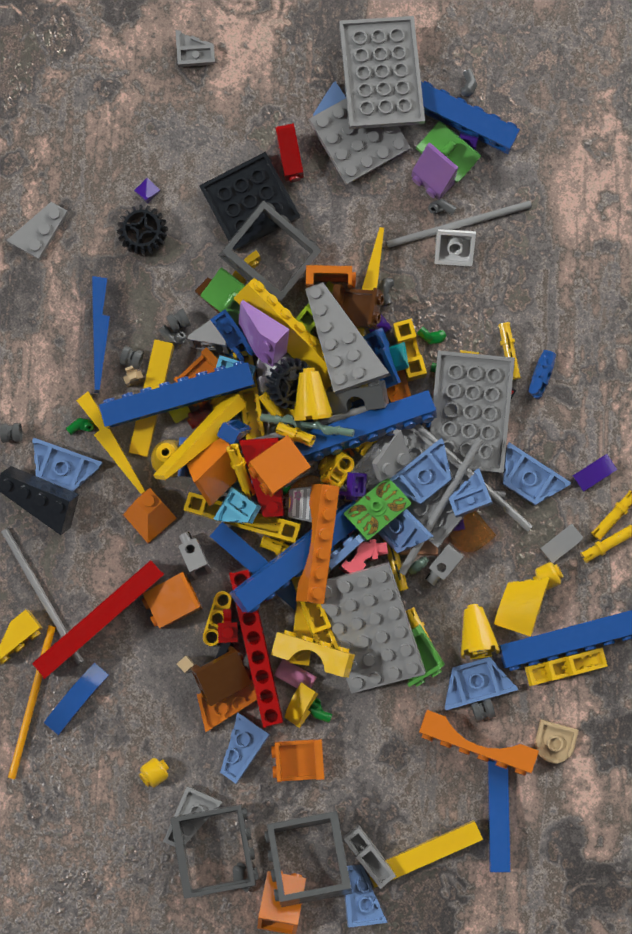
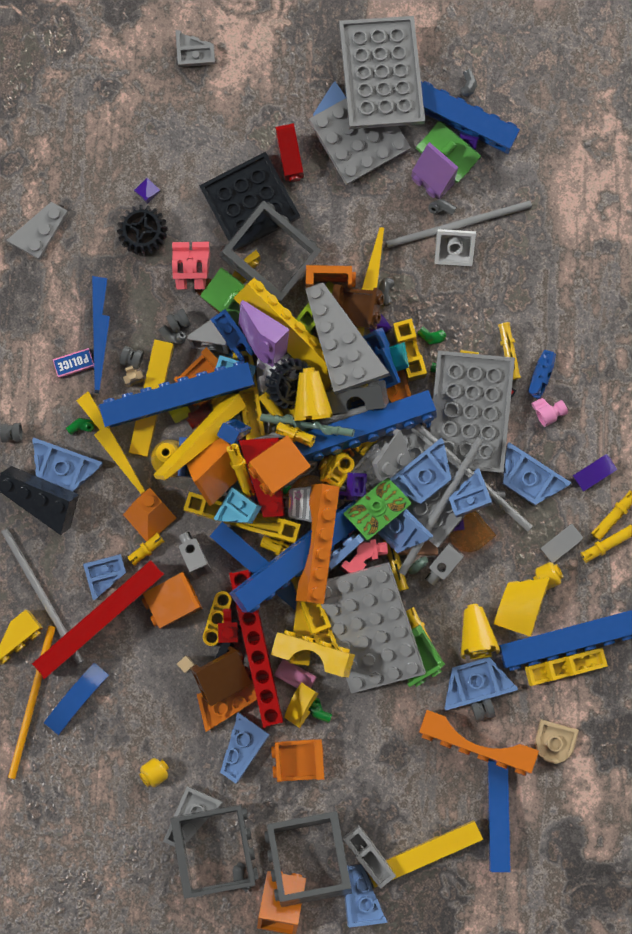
none -> tile [53,348,94,378]
none -> medium blue wing [83,554,126,600]
none -> yellow pin [127,532,165,566]
none -> coral hips [172,242,210,290]
none -> bright pink piece [531,398,568,427]

